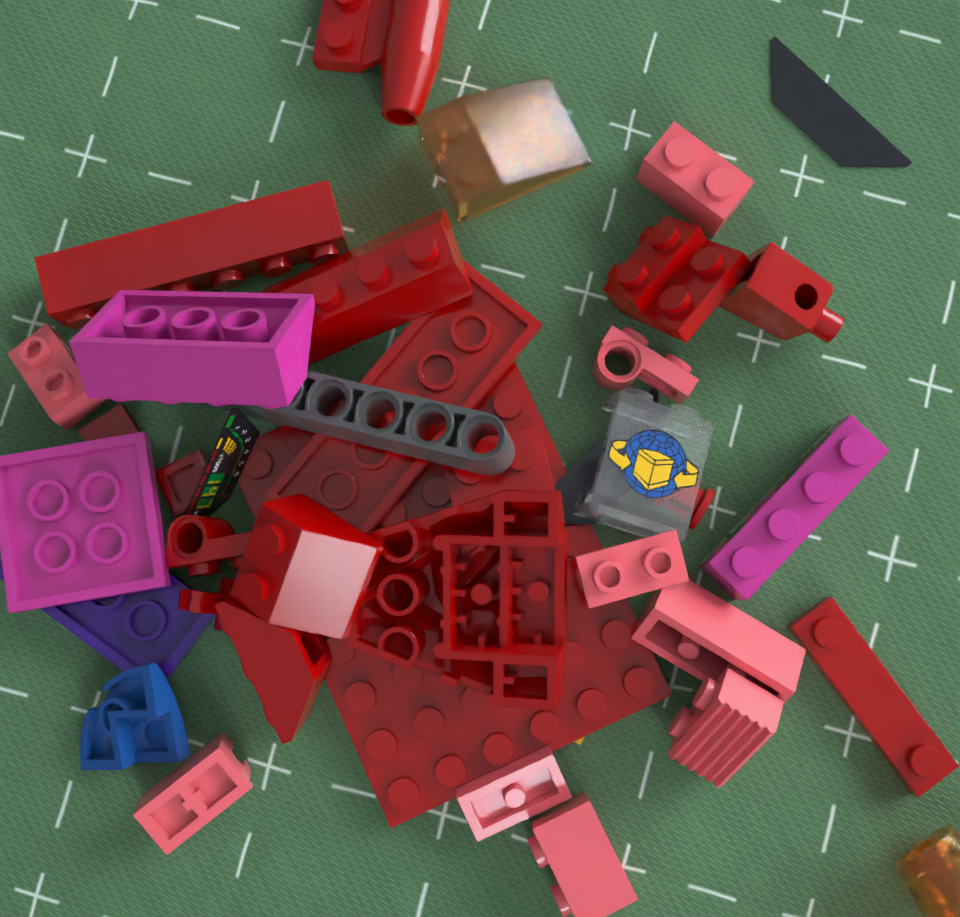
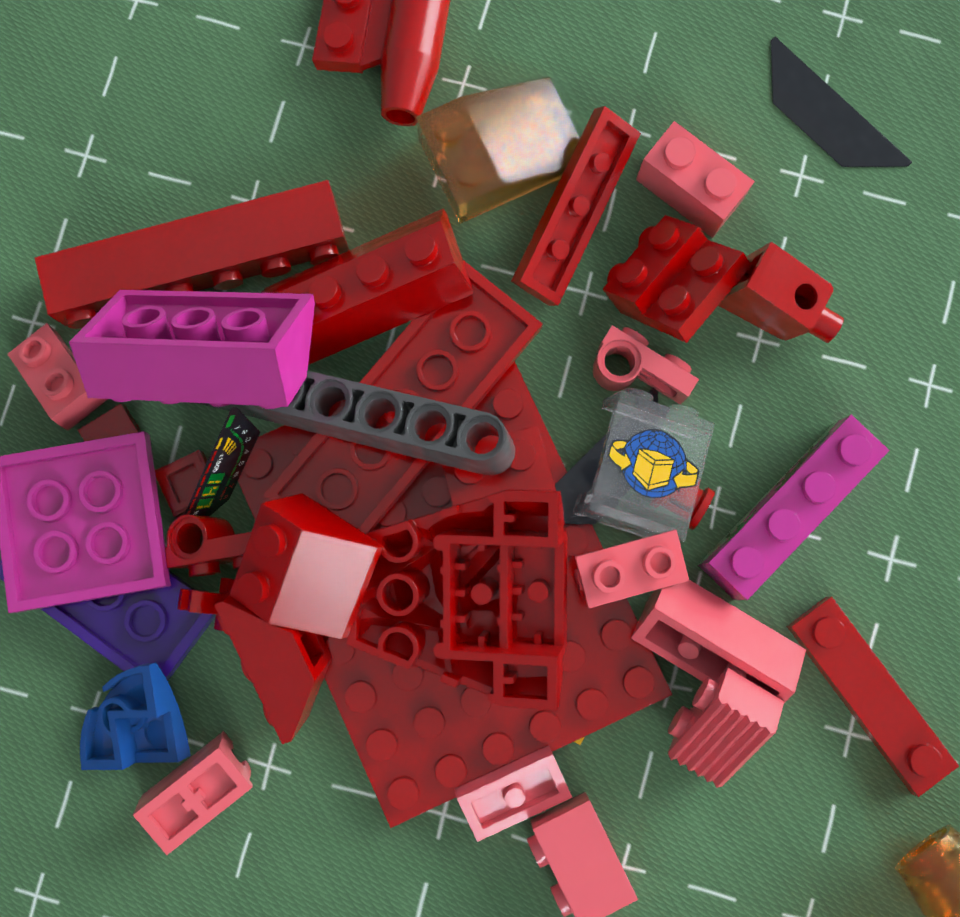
none -> red plate [511,106,641,306]

